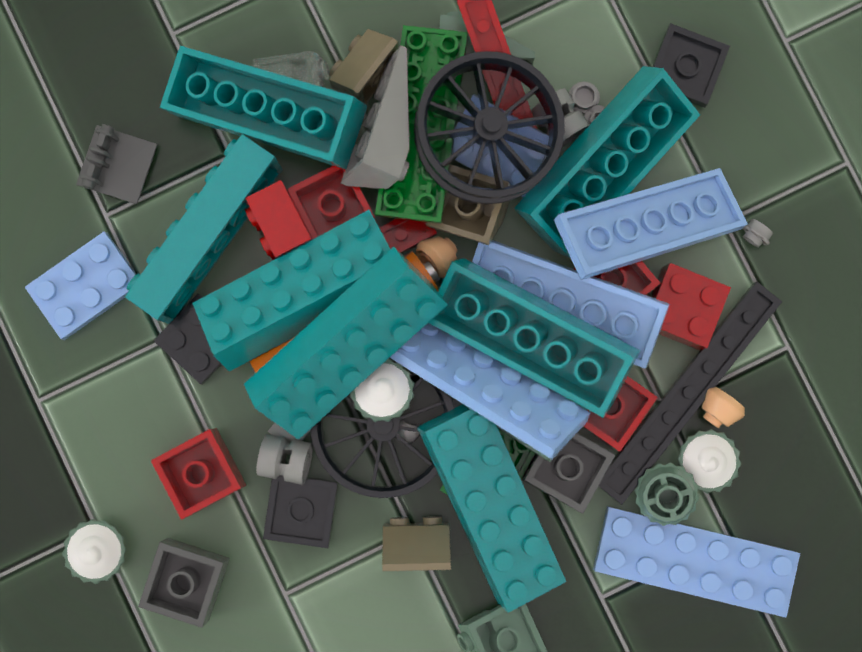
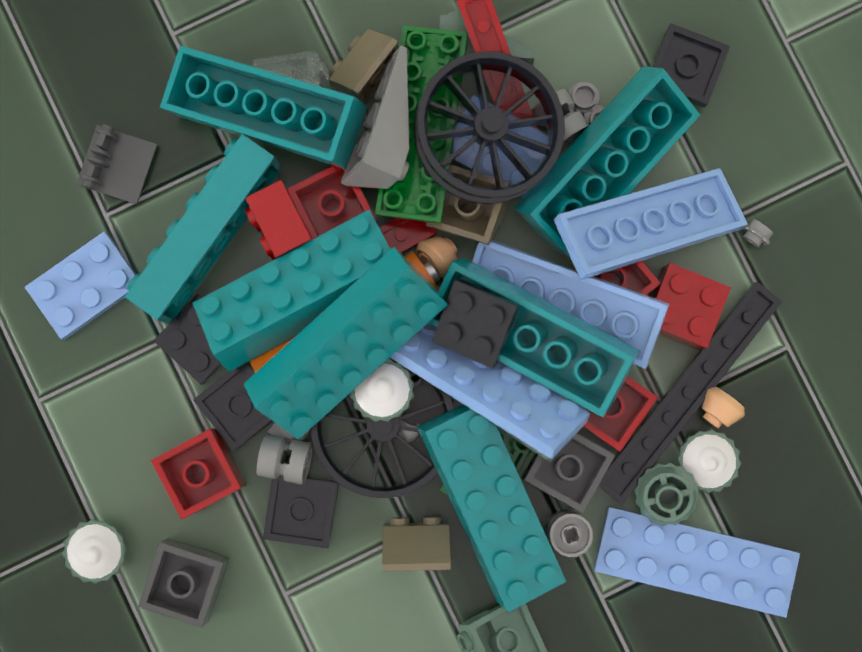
none -> black plate [193,362,272,451]
none -> black plate [432,278,520,369]
none -> light grey wheel [545,510,593,557]

